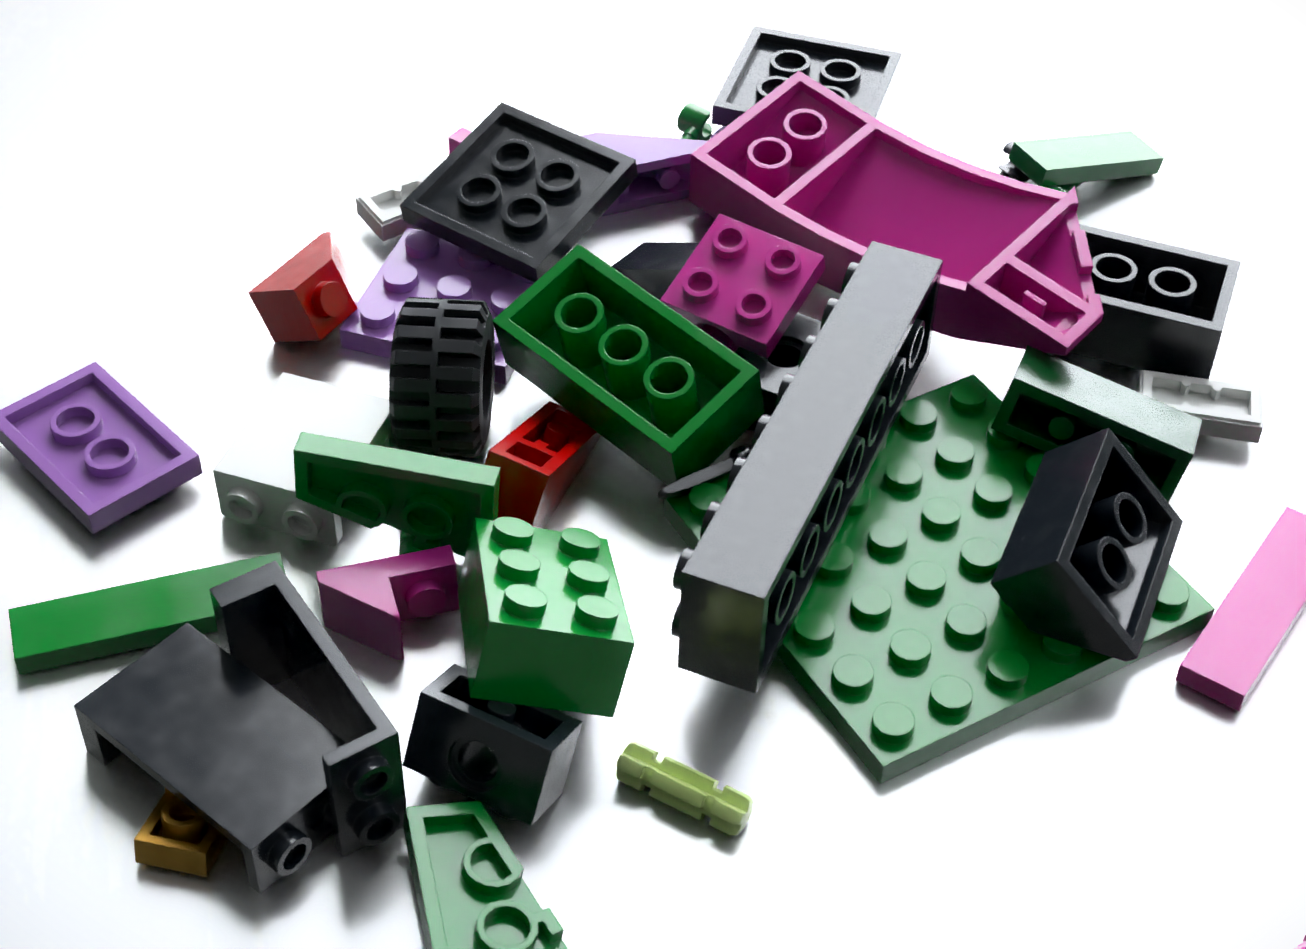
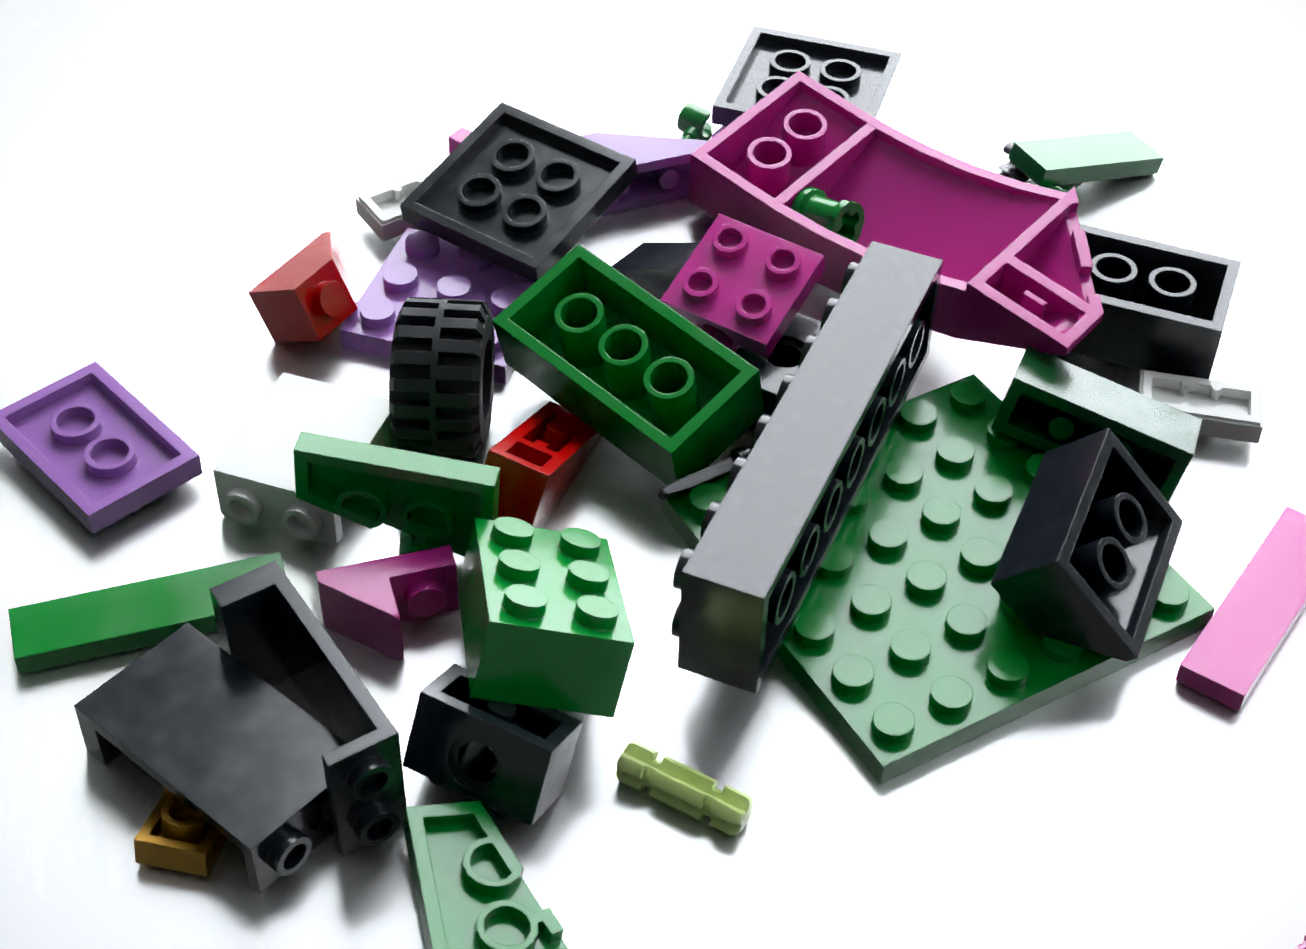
none -> green bush [791,187,865,242]

